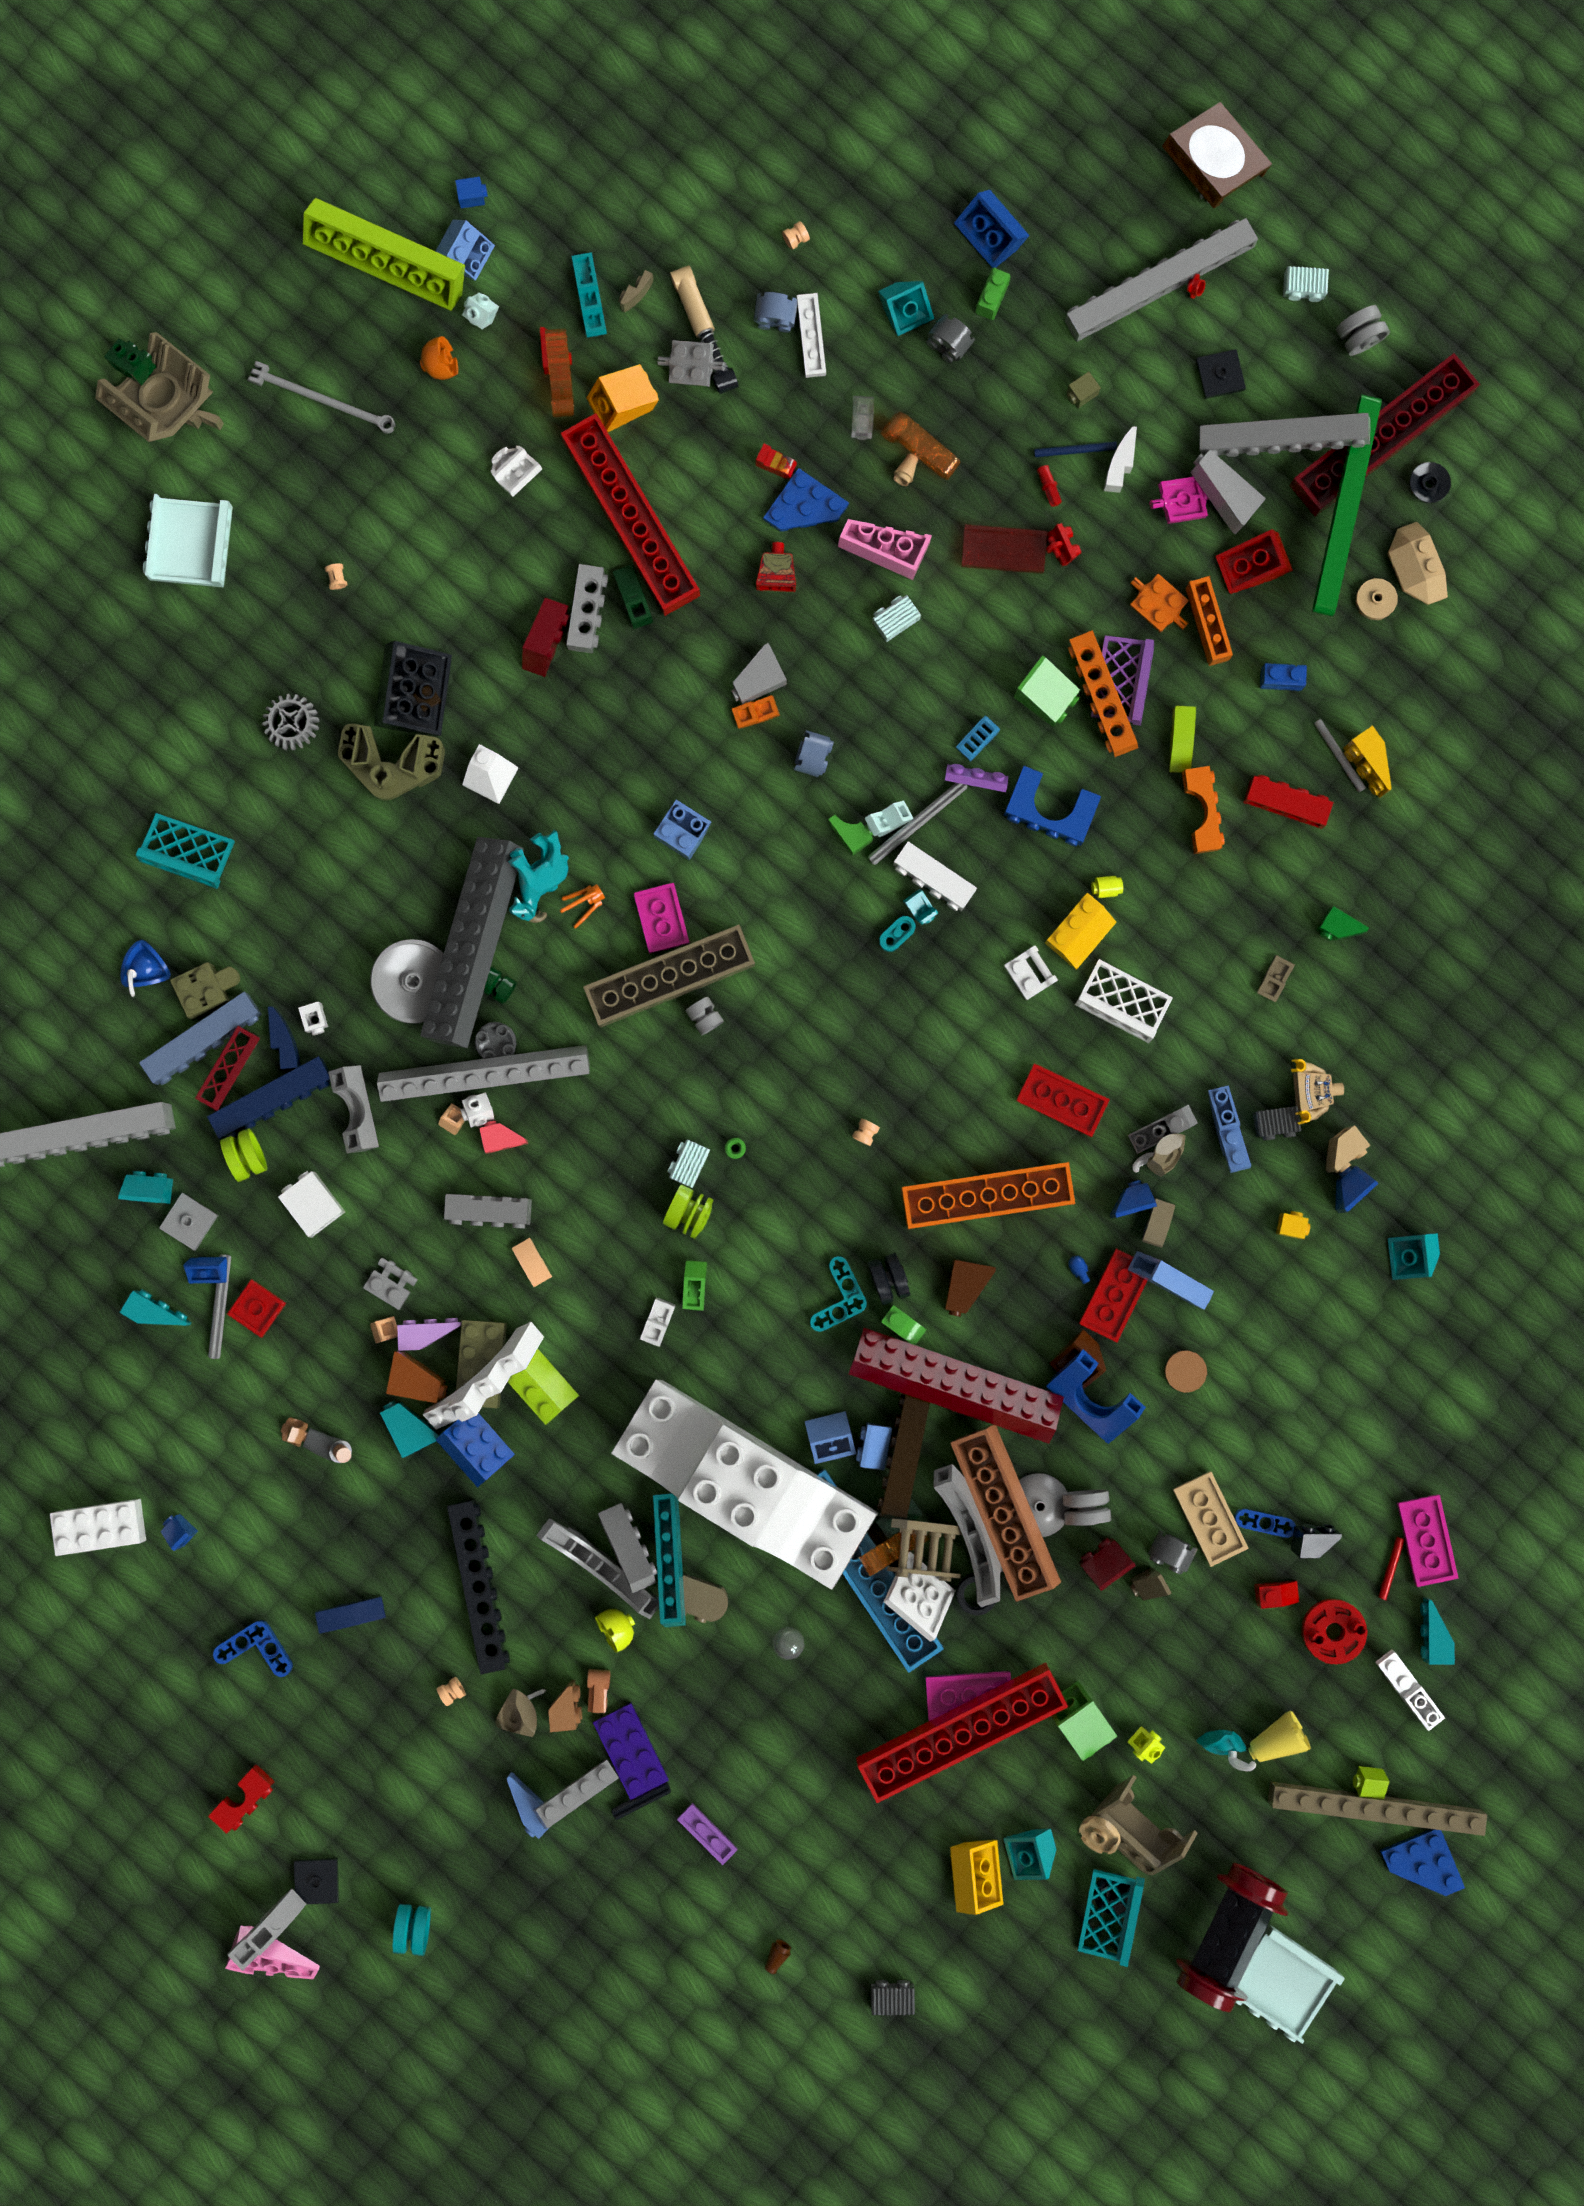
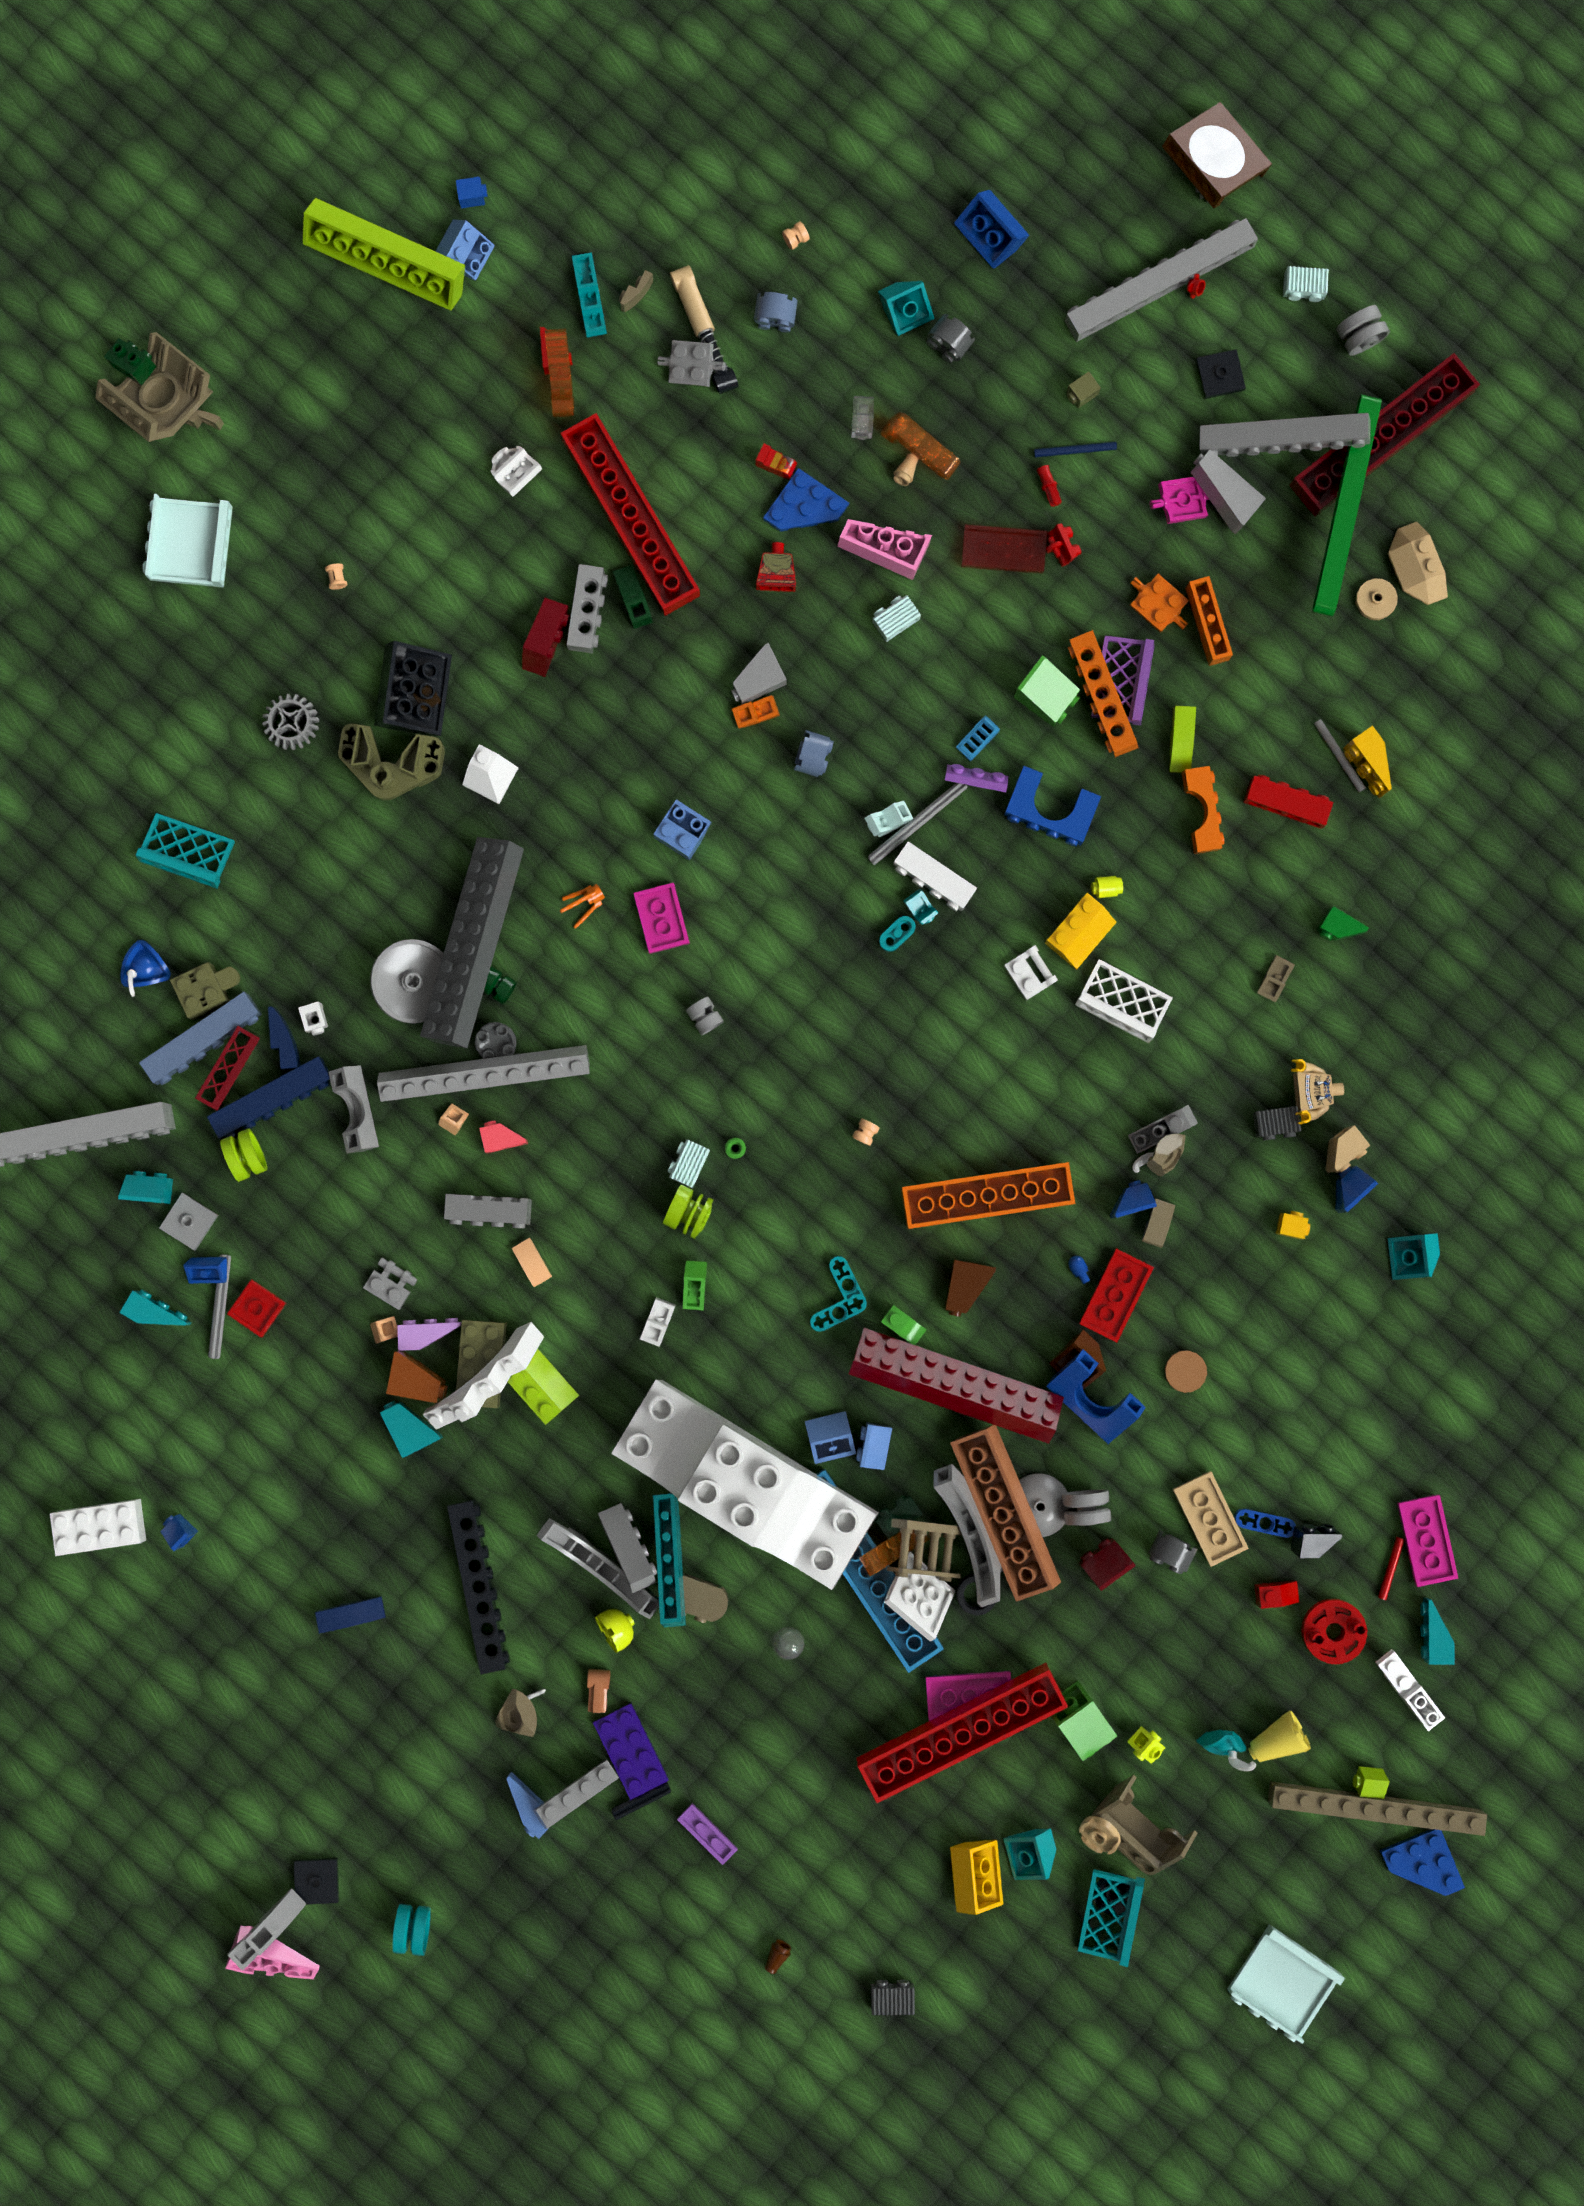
red arch [208,1764,275,1834] -> none
blue beam [213,1620,293,1677] -> none
light grey hinge [247,361,396,434] -> none
white brick [278,1171,345,1237] -> none
piece [281,1418,352,1463] -> none
orange cylinder [420,336,458,380] -> none
blue brick [436,1413,515,1488] -> none
light nougat wheel [437,1677,466,1706] -> none
white brick [460,1092,494,1127] -> none
light aqua brick [462,292,499,329] -> none
teal animal [508,830,569,923] -> none
medium nougat slope [548,1680,582,1732] -> none
dark tan brick [583,925,755,1028] -> none
light orange slope [587,364,659,432] -> none
white plate [797,293,826,378] -> none
bright green arch [828,815,873,856] -> none
black wheel [867,1253,911,1305] -> none
dark brown brick [877,1394,930,1520] -> none
bright green brick [975,268,1011,320] -> none
red plate [1016,1063,1110,1137] -> none
white slope [1104,427,1137,493] -> none
medium blue slope [1128,1251,1214,1310] -> none
dark tan slope [1130,1567,1172,1600] -> none
brick [1176,1863,1288,2012] -> none
medium blue slope [1208,1085,1251,1173] -> none
red slope [1216,529,1293,594] -> none
blue brick [1260,663,1307,691] -> none
black dish [1410,462,1451,503] -> none

